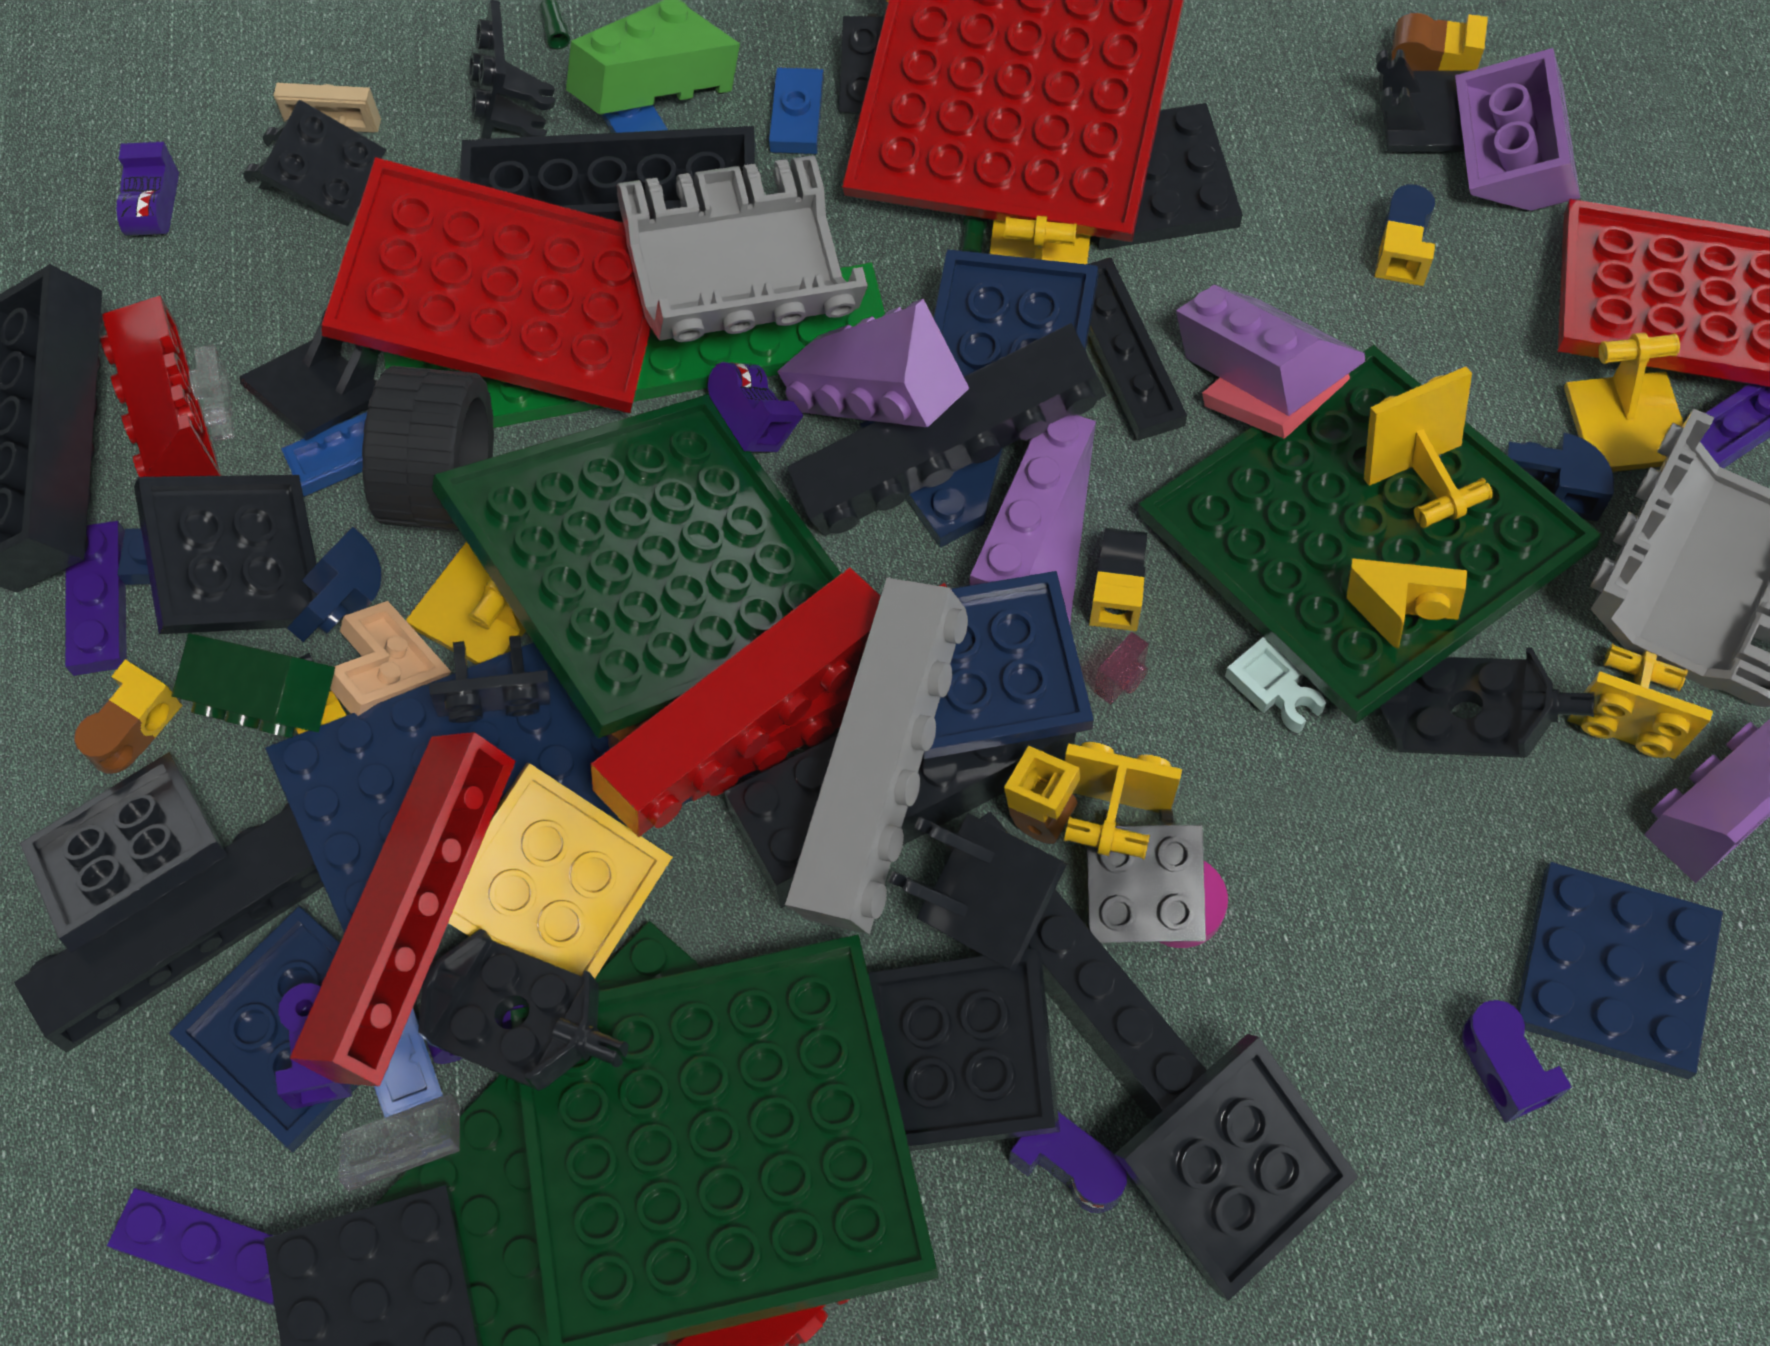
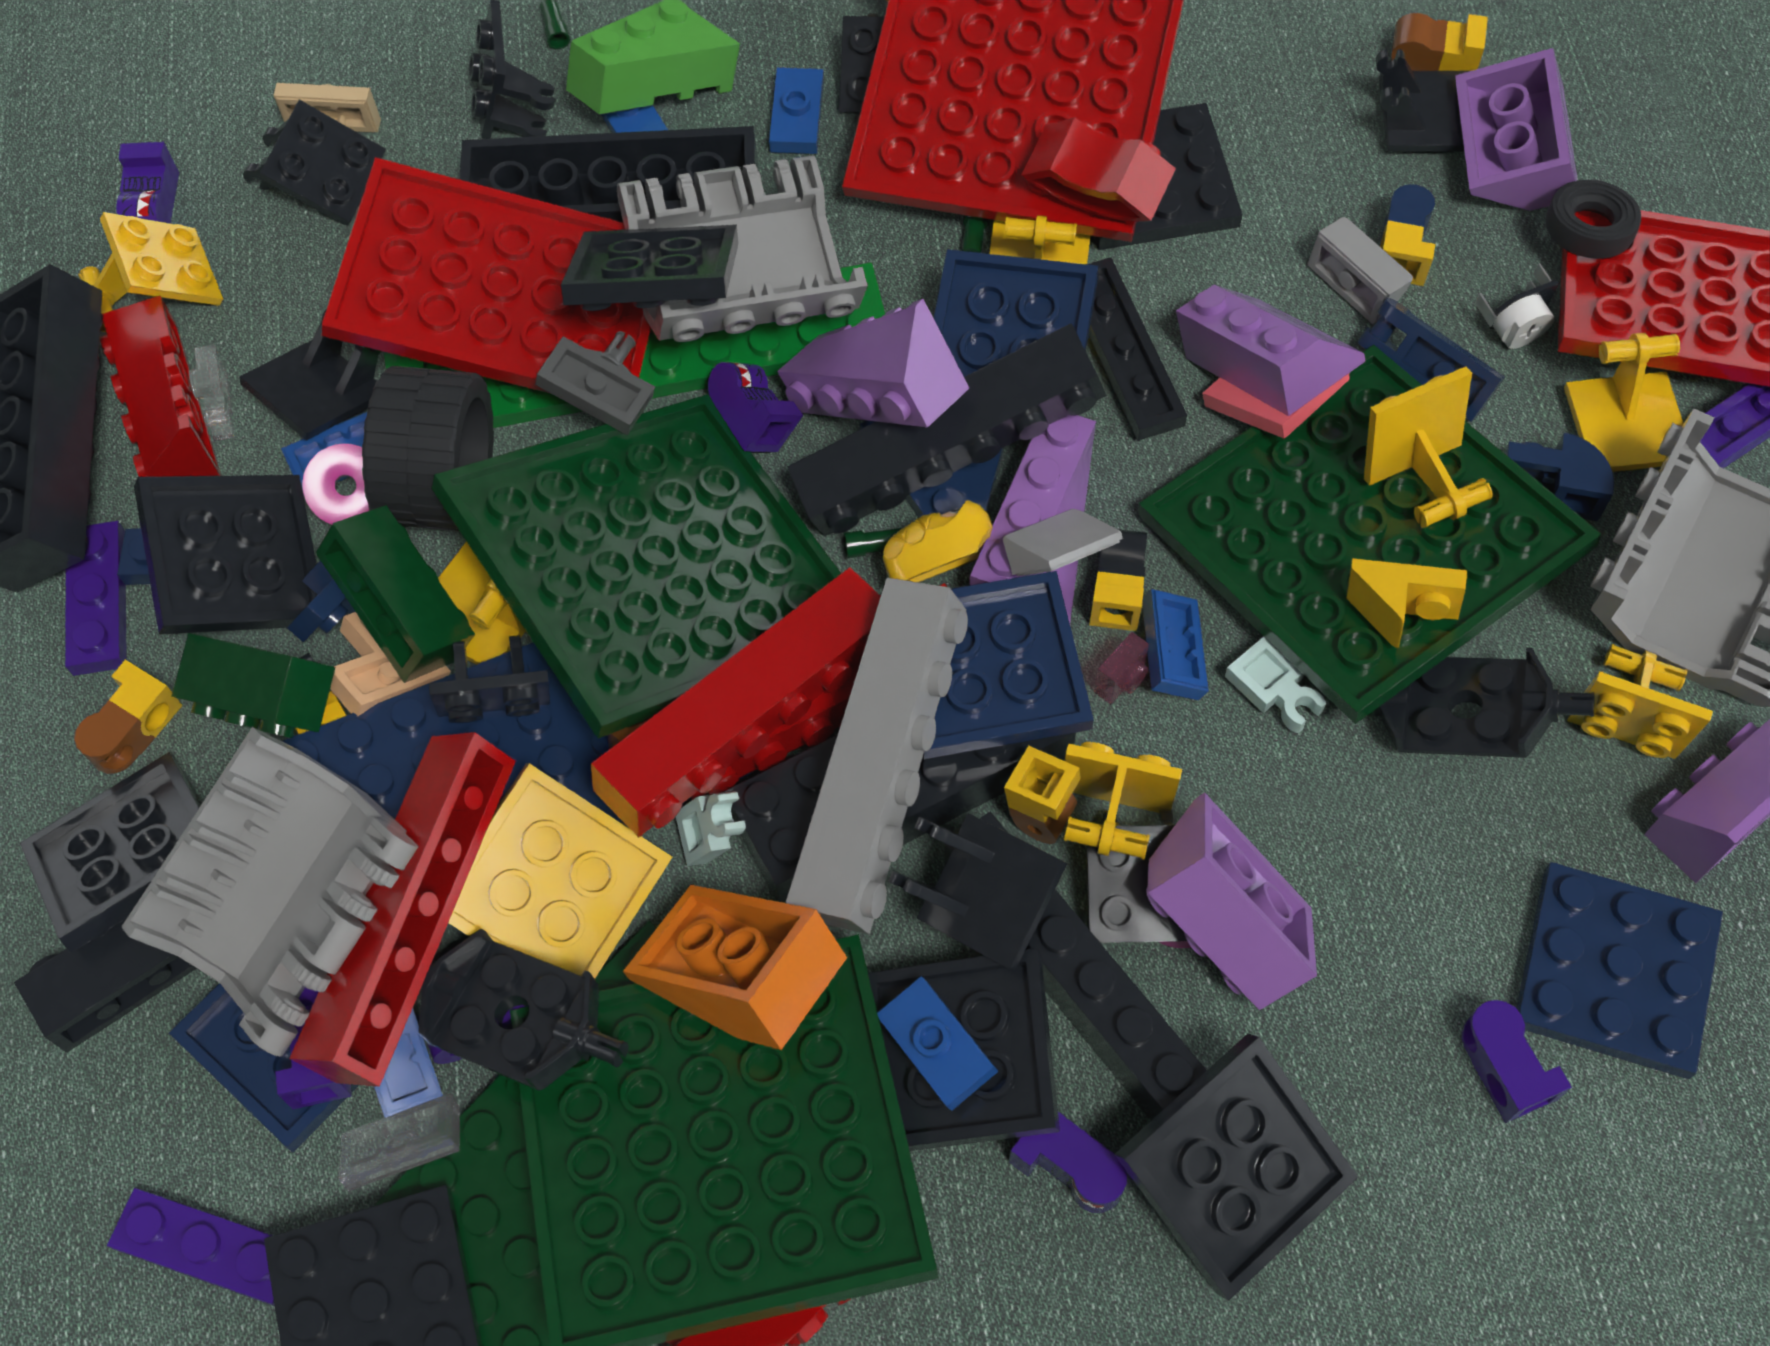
none -> yellow plate [78,212,223,332]
none -> light grey hinge [122,727,418,1057]
none -> piece [302,444,370,525]
none -> dark green brick [316,505,475,683]
none -> dark grey plate [535,331,655,435]
none -> black plate [561,225,738,311]
none -> orange slope [623,885,847,1050]
none -> light aqua plate [676,791,746,866]
none -> dark green piece [843,528,901,559]
none -> blue plate [877,976,999,1111]
none -> yellow piece [883,500,993,583]
none -> light grey slope [1003,509,1123,576]
none -> red brick [1021,117,1176,222]
none -> blue plate [1142,589,1209,700]
none -> medium lavender slope [1146,793,1317,1010]
none -> light grey slope [1307,217,1413,325]
none -> dark blue plate [1358,298,1505,422]
none -> white piece [1475,263,1559,349]
none -> black tyre [1546,180,1641,259]

